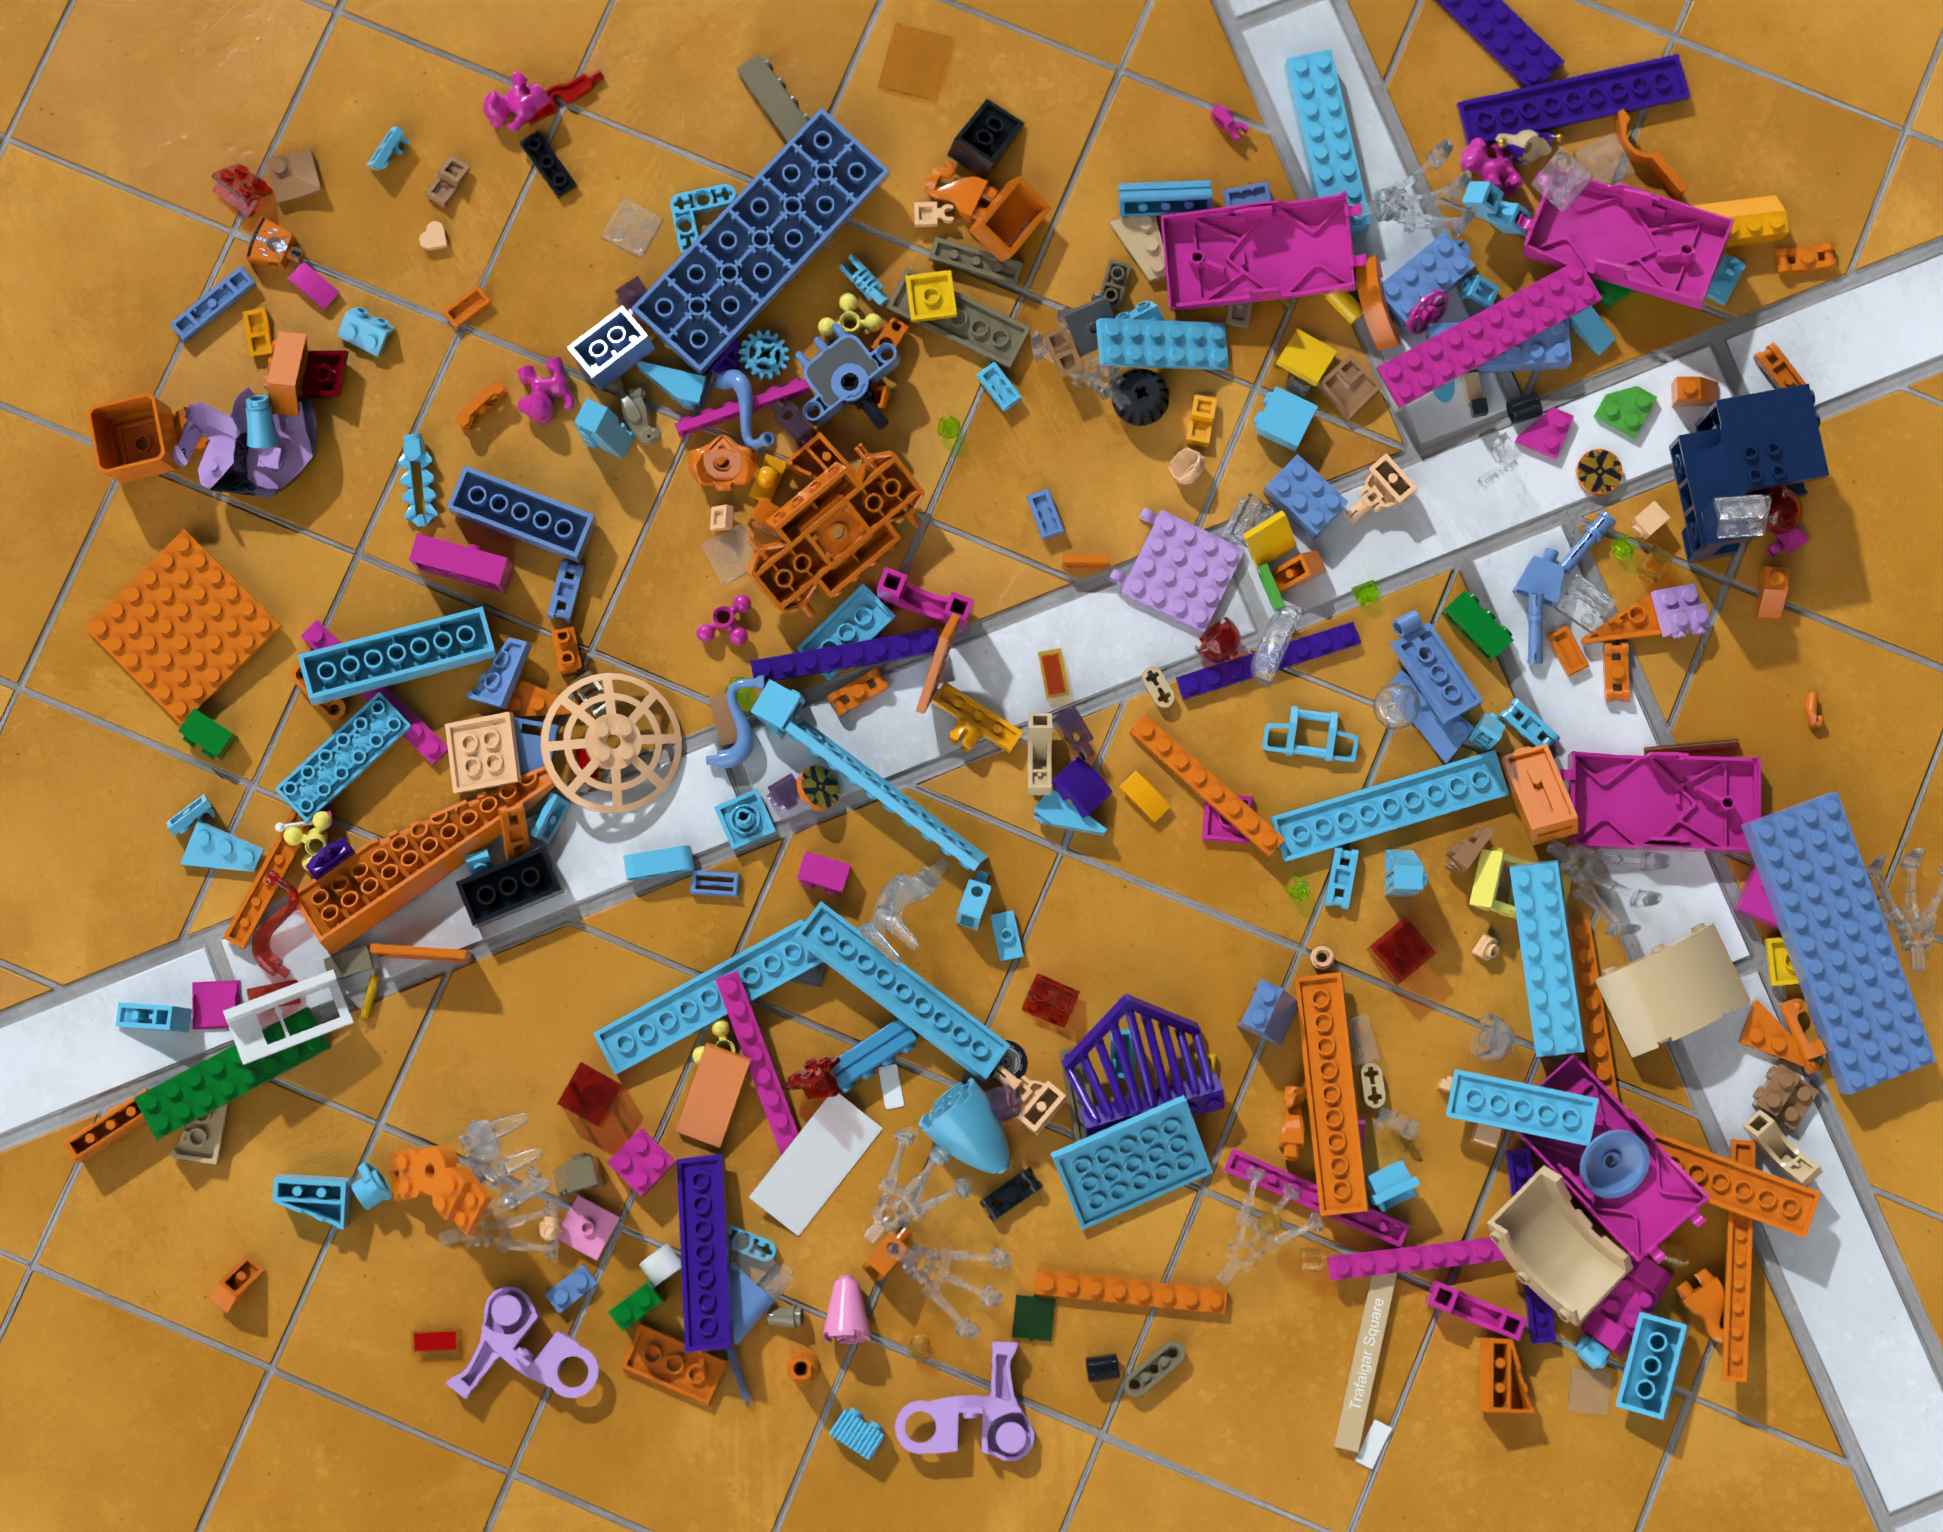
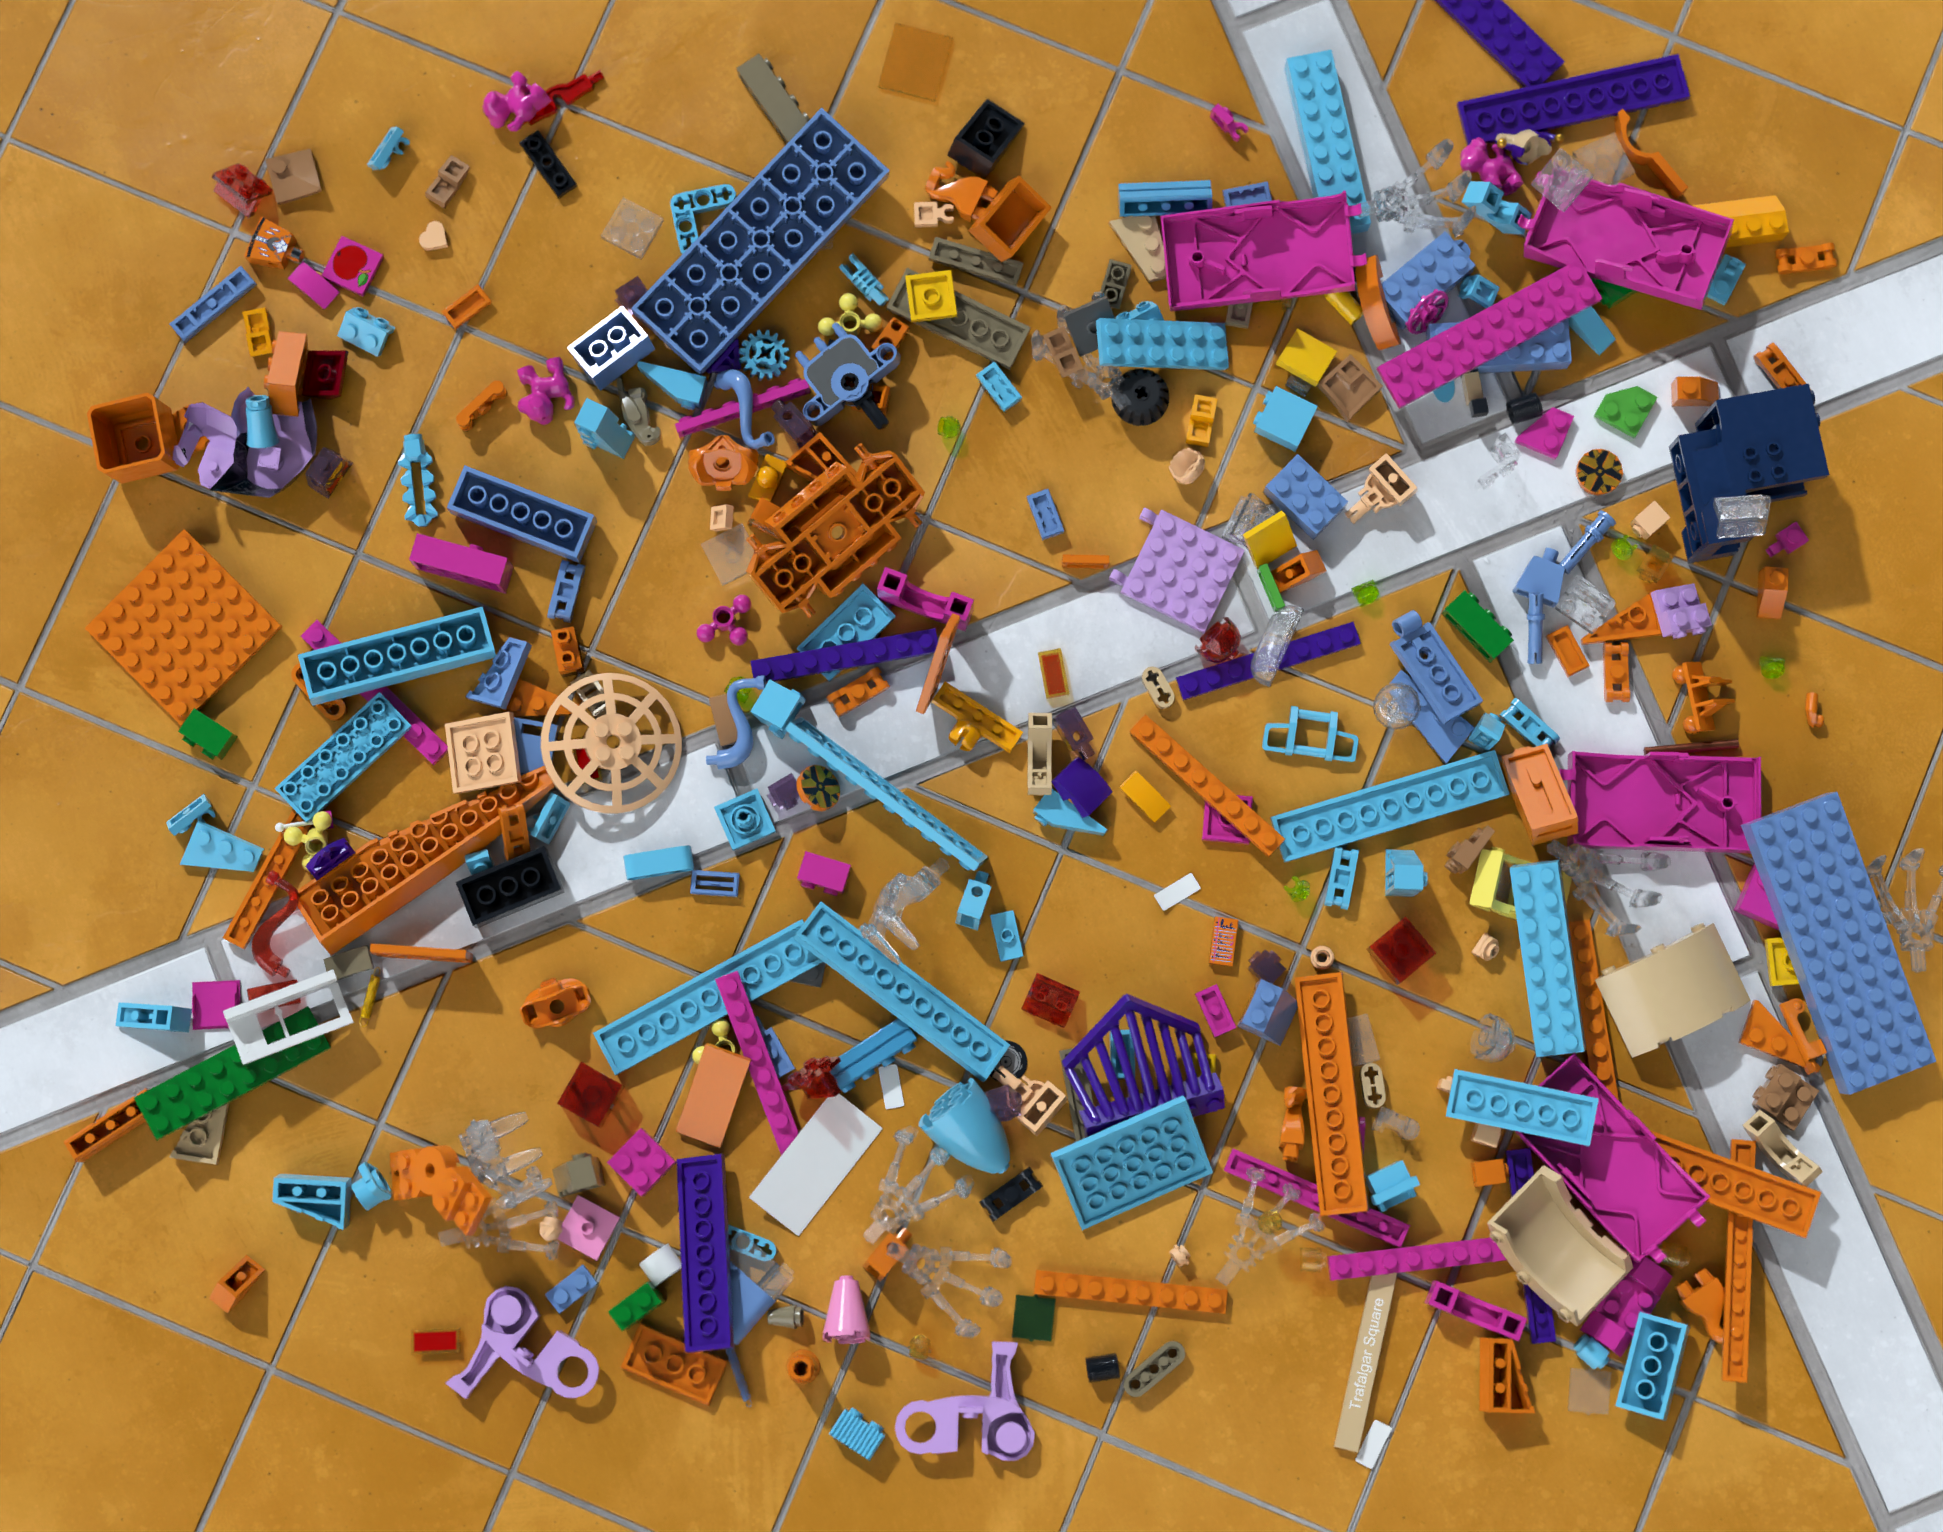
medium blue dish [1580,1130,1650,1198] -> none
clear red cylinder [1753,487,1803,534] -> none
none -> torso [305,447,353,499]
none -> tile [321,236,384,297]
none -> orange piece [520,977,591,1029]
none -> medium blue plate [756,1016,796,1078]
none -> white sticker [1154,873,1201,911]
none -> light nougat plate [1169,1244,1191,1267]
none -> dark pink plate [1195,984,1236,1038]
none -> orange tile [1209,916,1238,967]
none -> clear purple brick [1247,949,1286,984]
none -> orange brick [1471,1159,1509,1187]
none -> orange piece [1672,662,1735,734]
none -> clear neon green plate [1759,656,1785,679]

